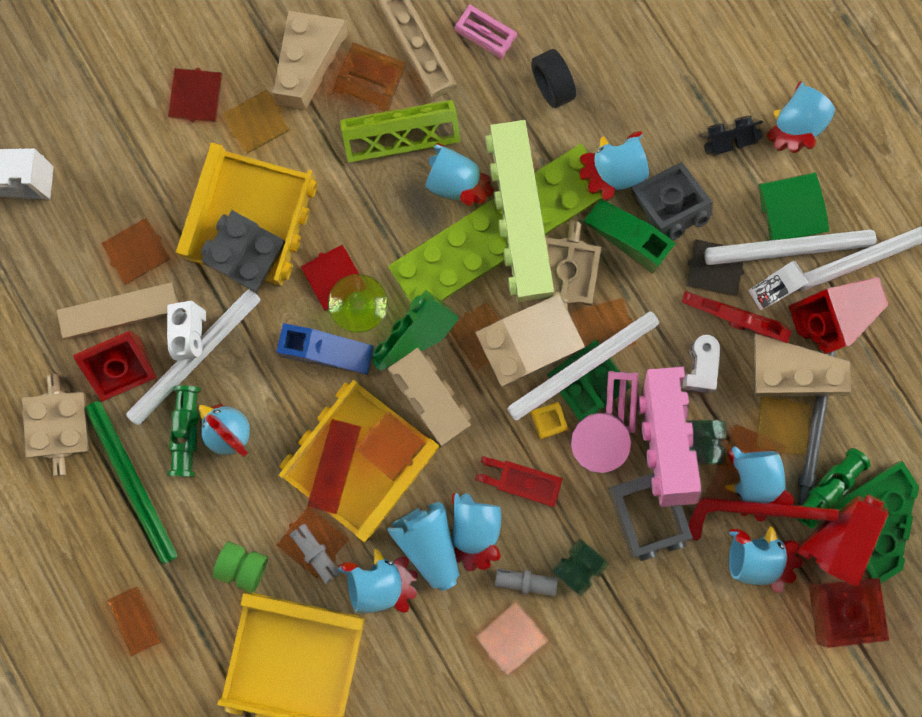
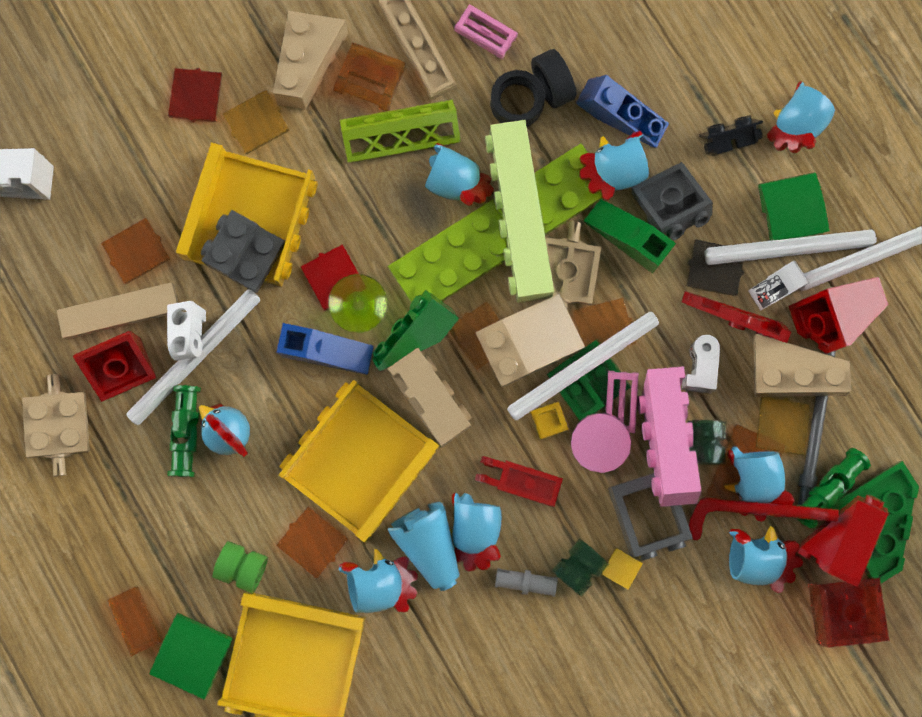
green axle [85,401,177,564] -> none
light grey pin [289,524,341,584] -> none
clear red tile [307,419,362,514] -> none
clear orange piece [355,412,426,482] -> none
clear orange piece [475,602,548,676] -> none
none -> green slope [149,613,233,700]
none -> black tyre [490,70,545,127]
none -> blue slope [576,75,669,148]
none -> yellow tile [601,548,643,590]

